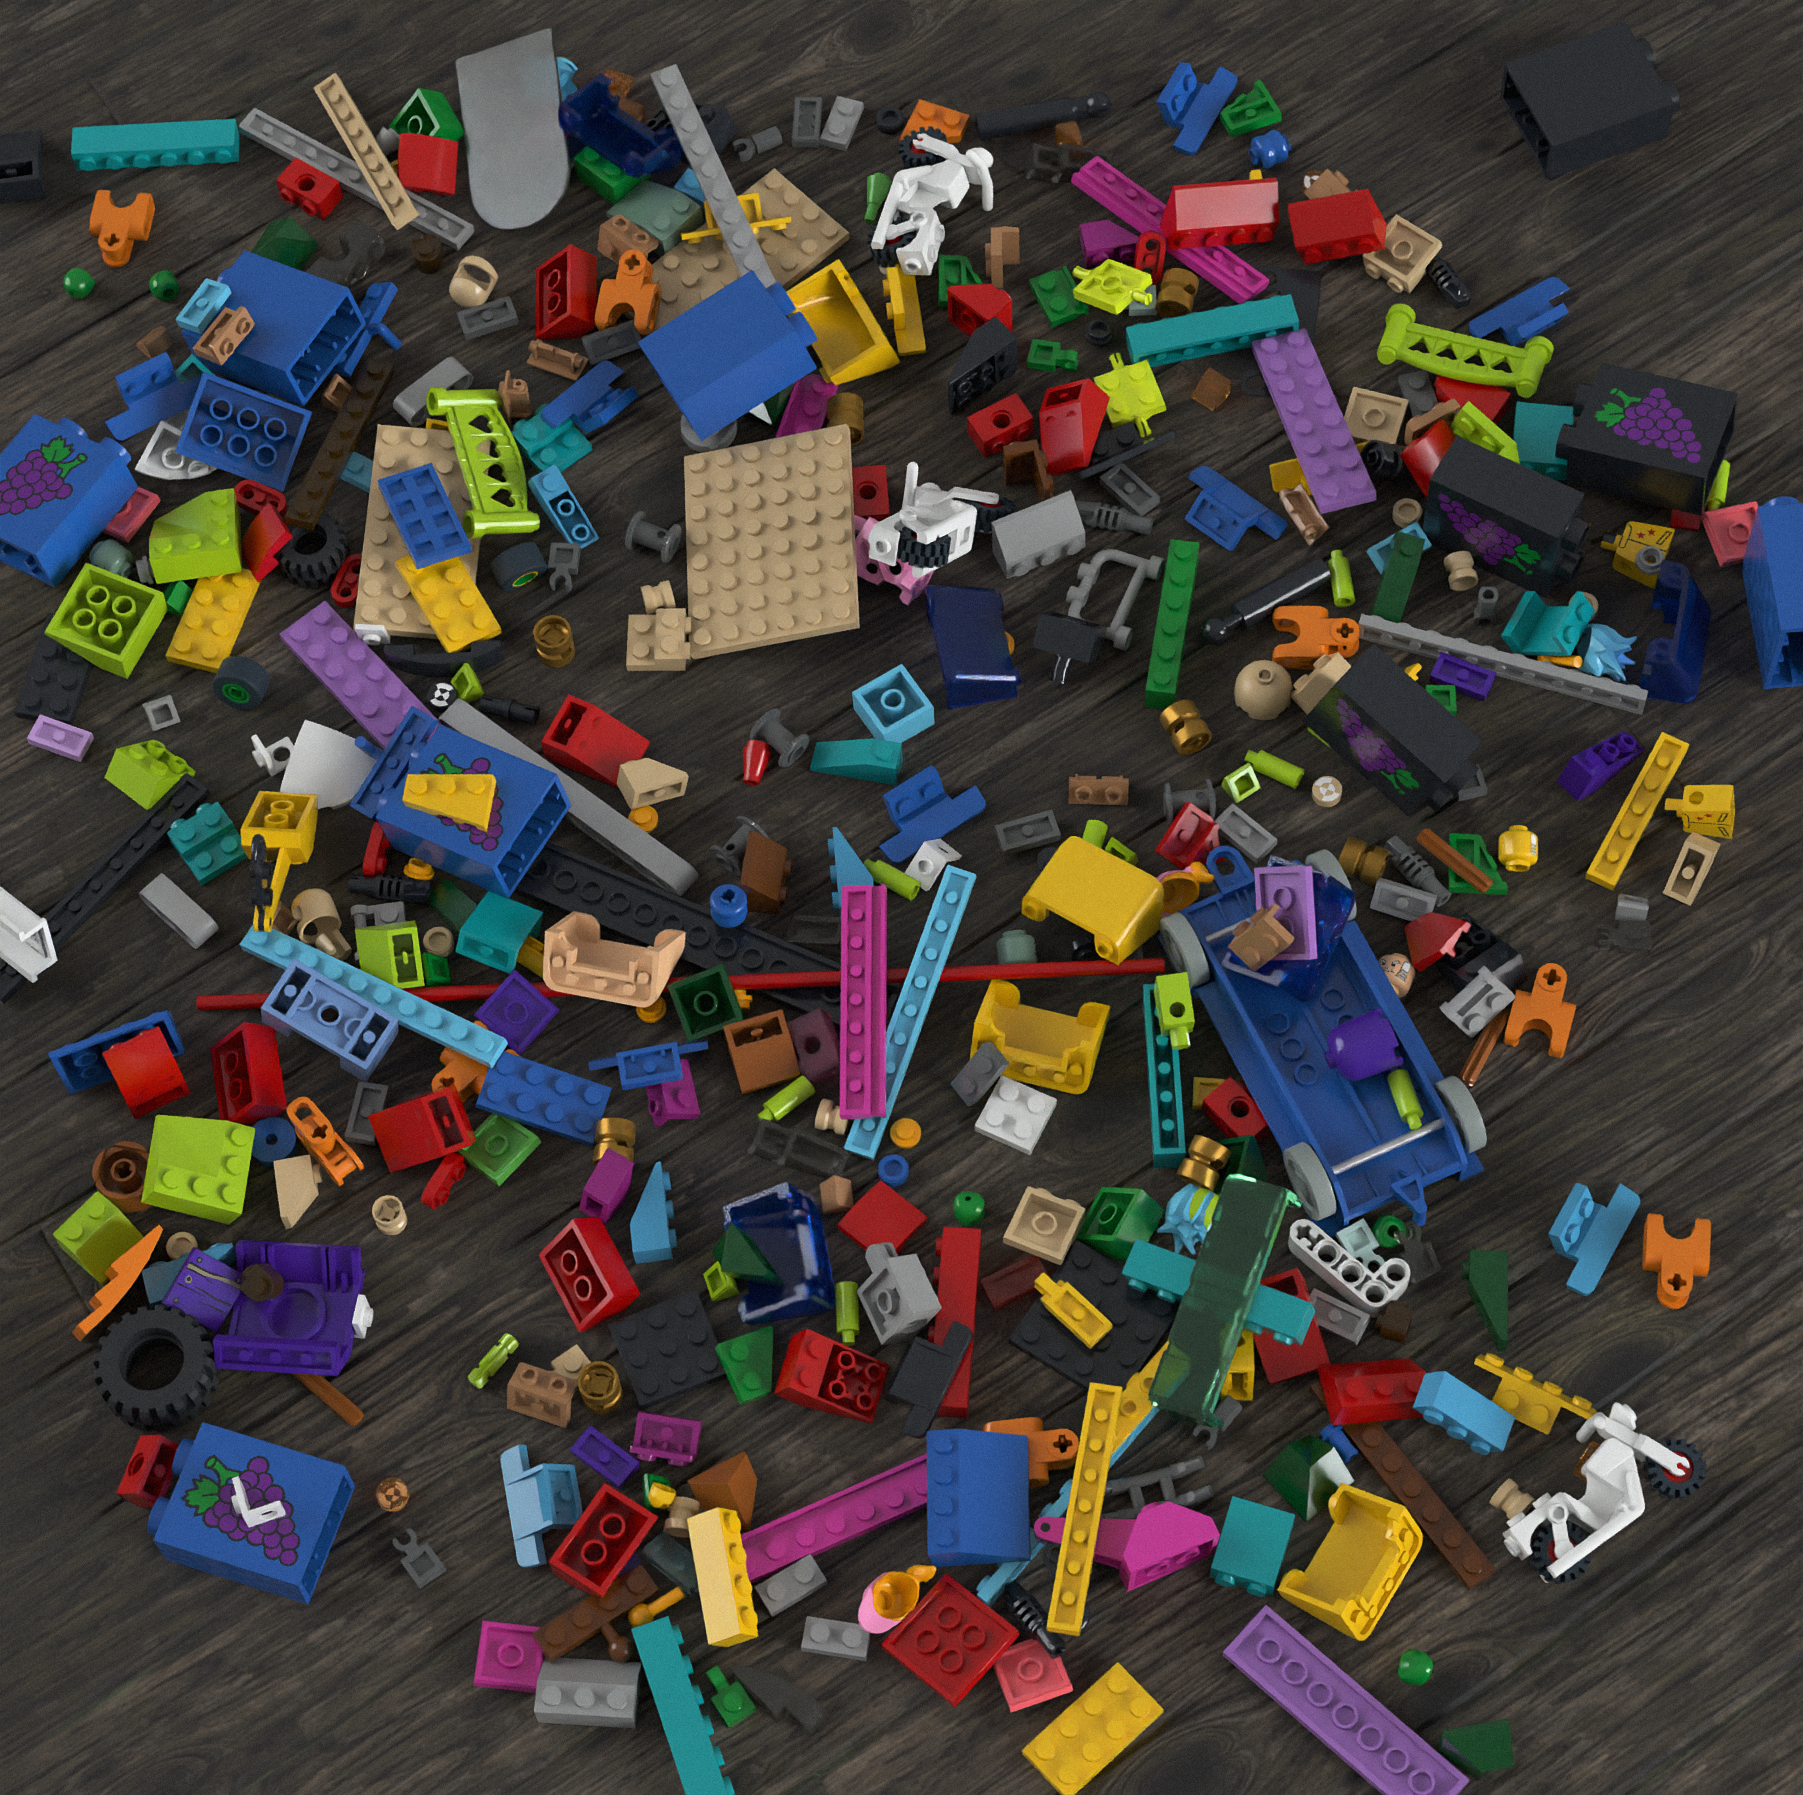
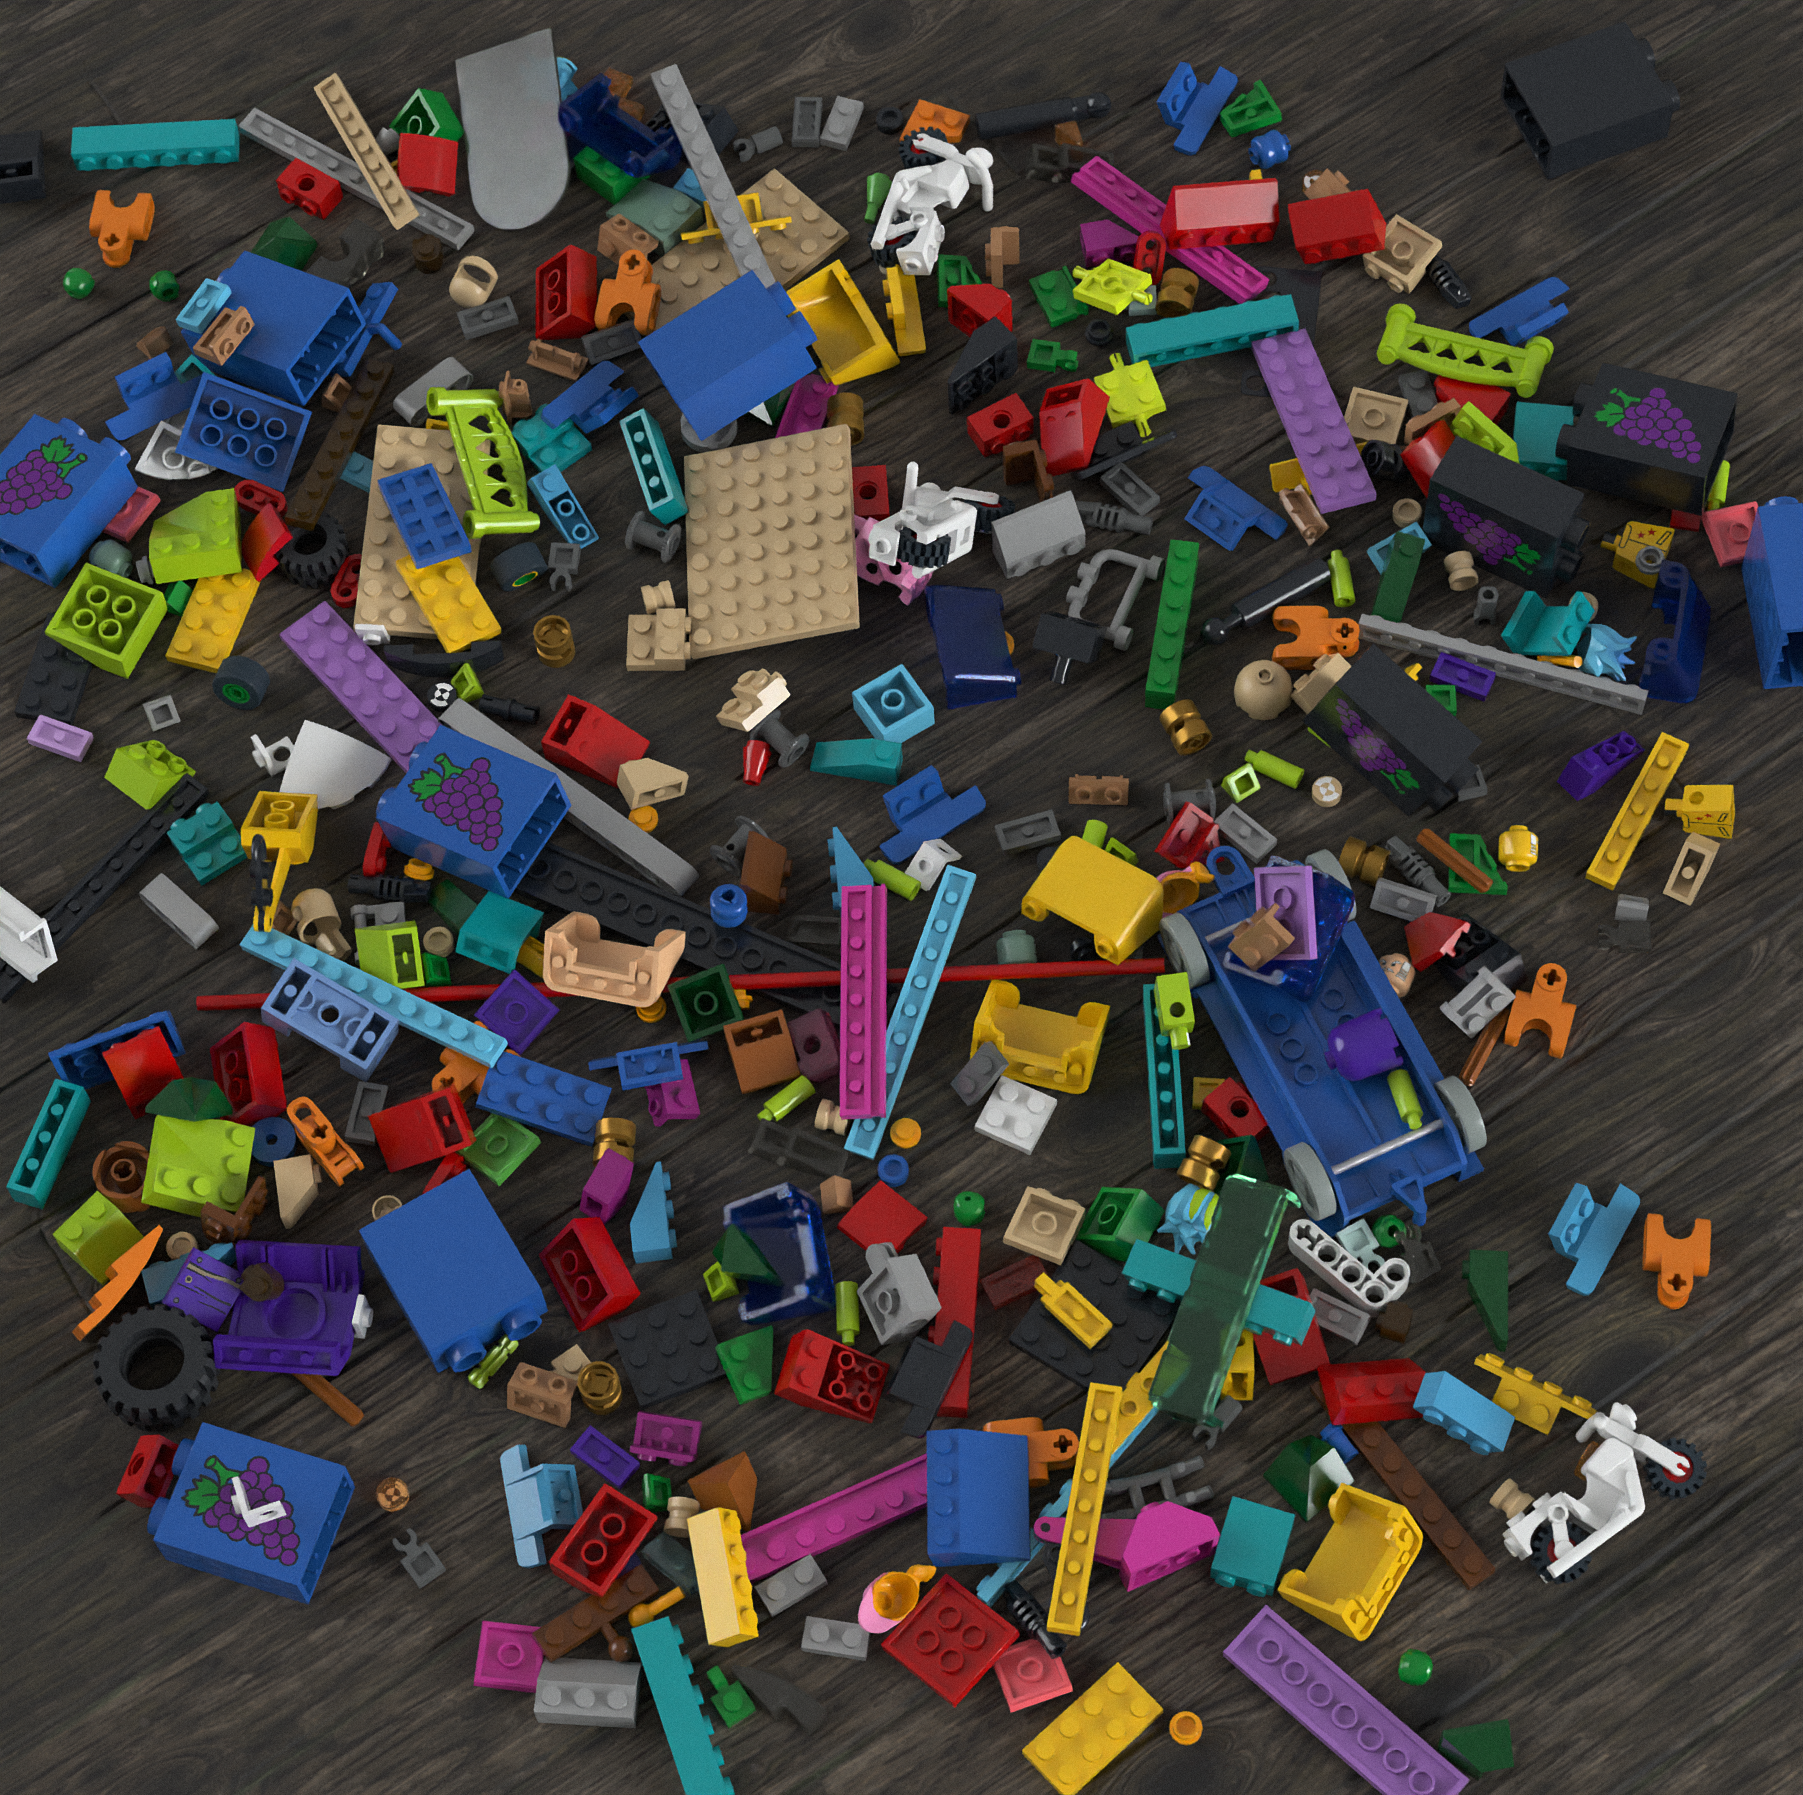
blue plate [349,706,439,822] -> none
yellow wing [402,774,496,832] -> none
yellow hinge [648,1482,676,1509] -> none
clear orange slope [1191,368,1231,411] -> none
none -> teal brick [6,1078,91,1210]
none -> dark green slope [145,1077,233,1122]
none -> reddish brown bracket [201,1176,268,1248]
none -> blue brick [359,1169,548,1373]
none -> teal brick [619,408,689,525]
none -> tan plate [716,668,790,732]
none -> light orange plate [1169,1711,1202,1745]

